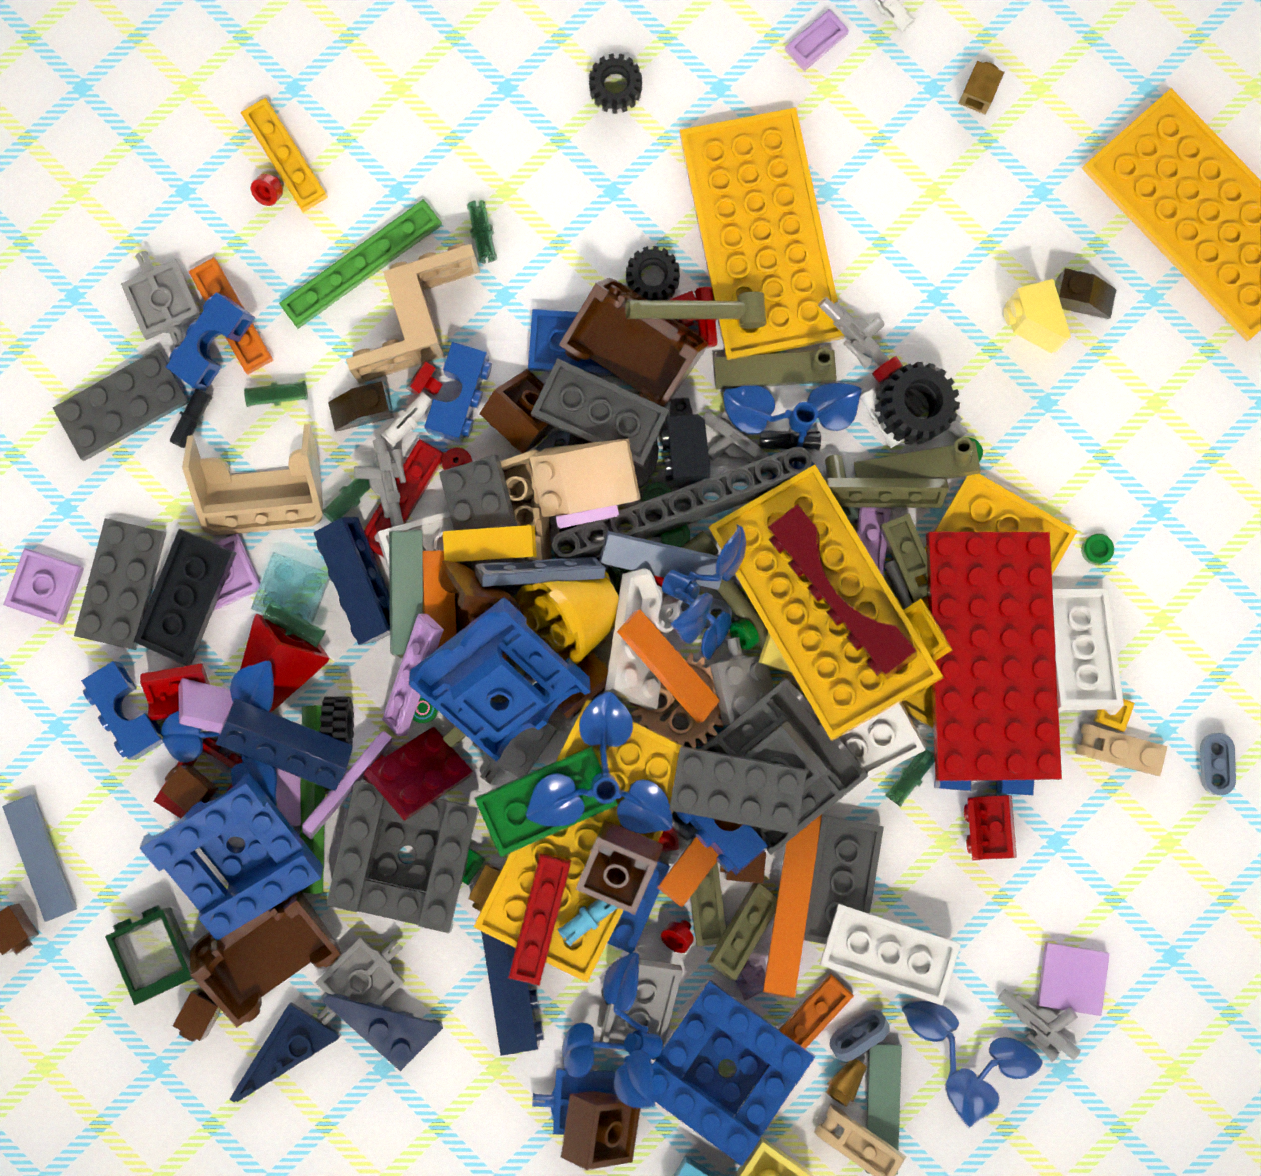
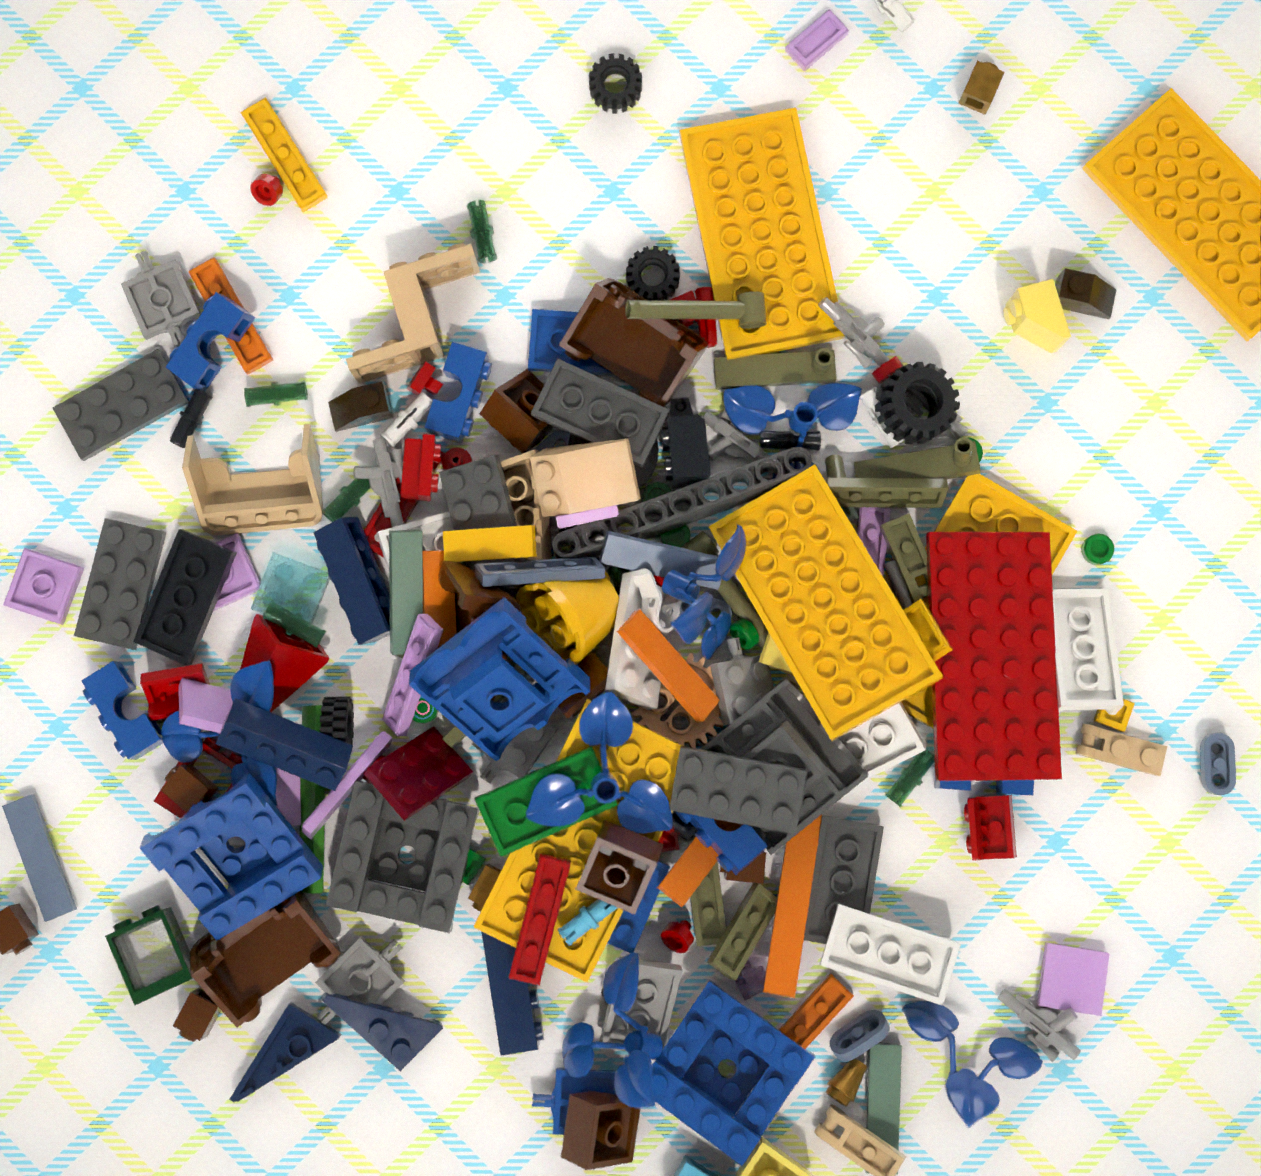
bright green tile [279,199,442,329] -> none
dark red arch [768,504,918,680] -> none
none -> red bracket [401,434,441,501]

